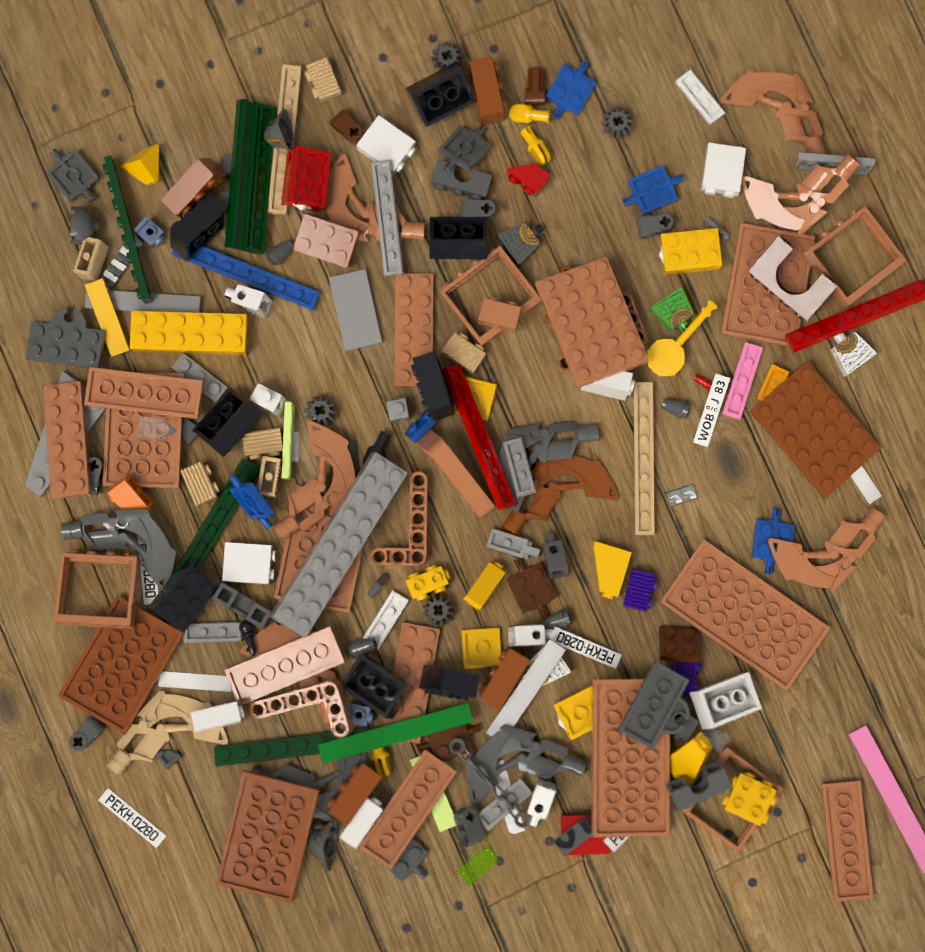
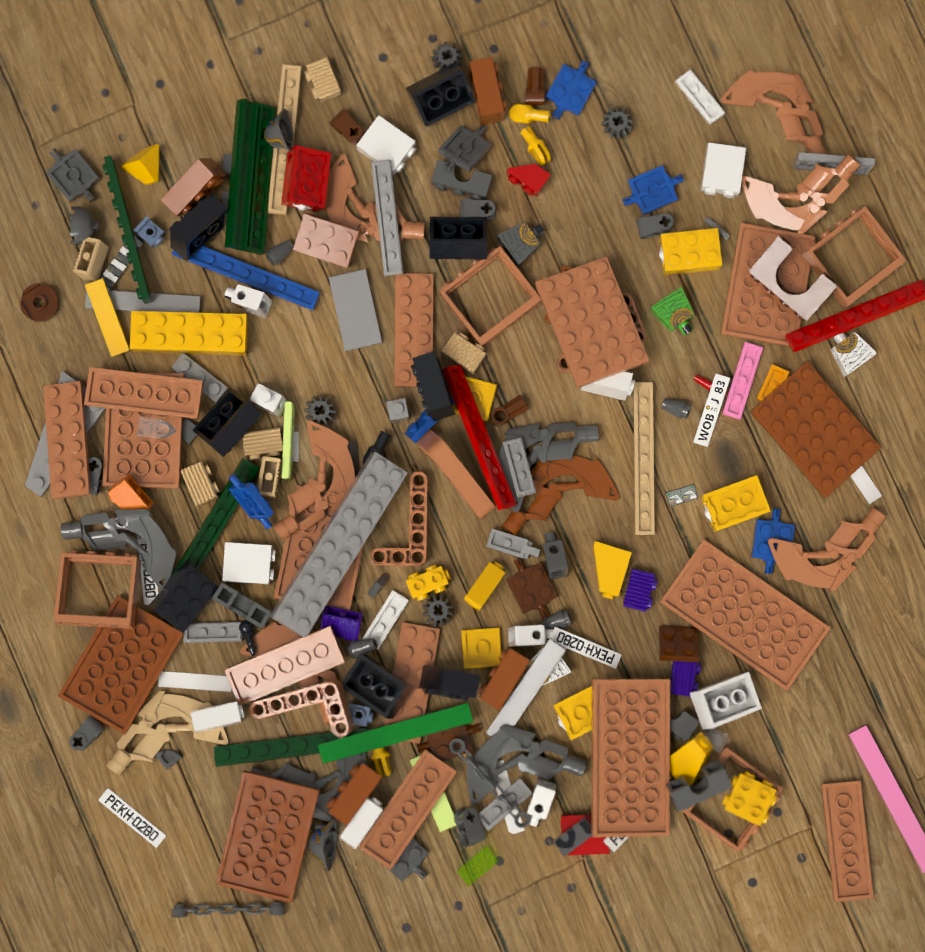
dark grey plate [25,307,106,368] -> none
nougat brick [478,297,521,333] -> none
dark grey plate [618,661,690,750] -> none
yellow piece [647,300,717,376] -> none
none -> reddish brown plate [20,284,59,323]
none -> dark grey piece [172,902,285,918]
none -> dark purple brick [320,606,363,641]
none -> reddish brown piece [490,395,528,427]
none -> yellow piece [701,475,771,533]

